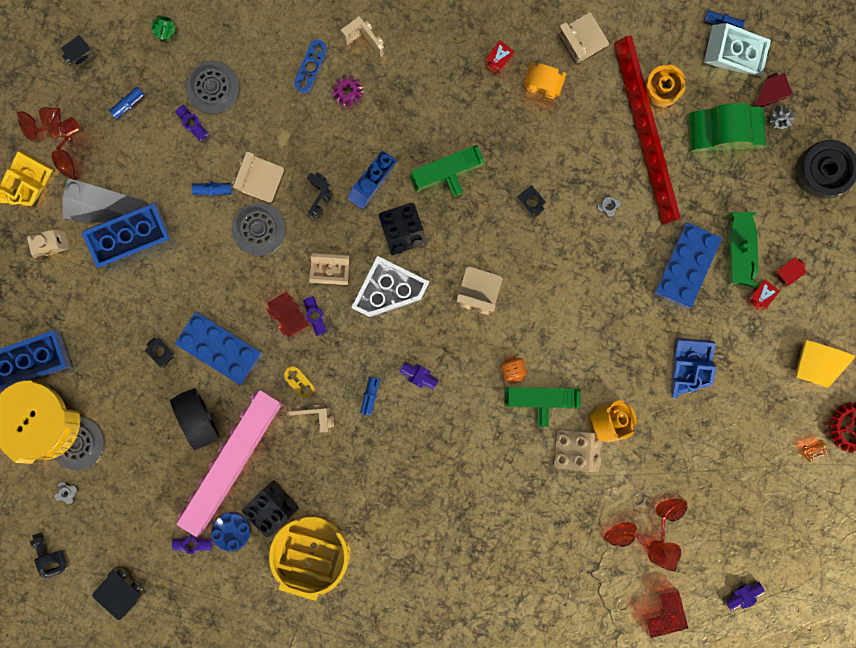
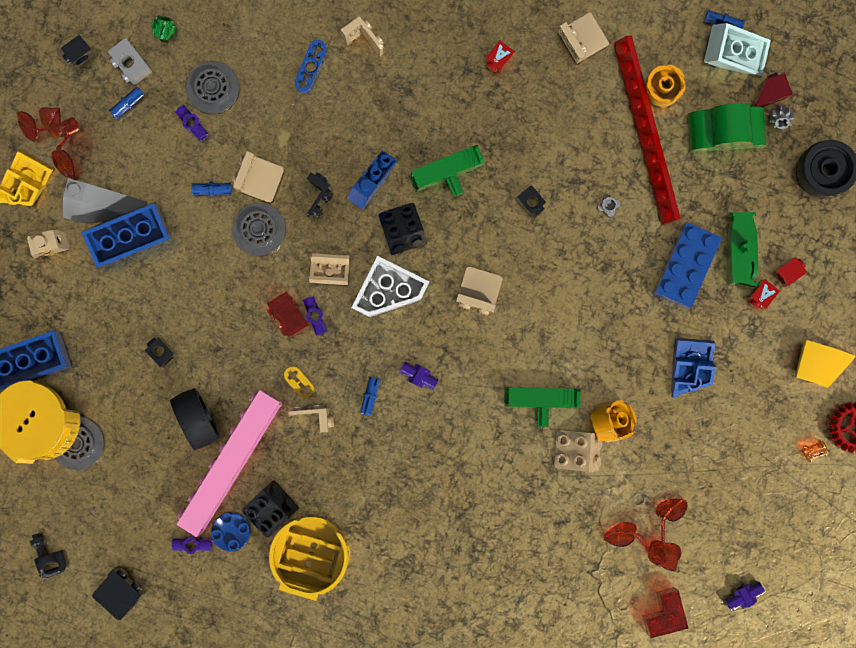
light grey plate [55,482,77,504] -> none
blue brick [175,311,263,385] -> none
magenta gear [332,75,364,108] -> none
orange head [500,355,528,384] -> none
light orange brick [523,62,567,100] -> none
none -> light grey brick [107,38,152,86]

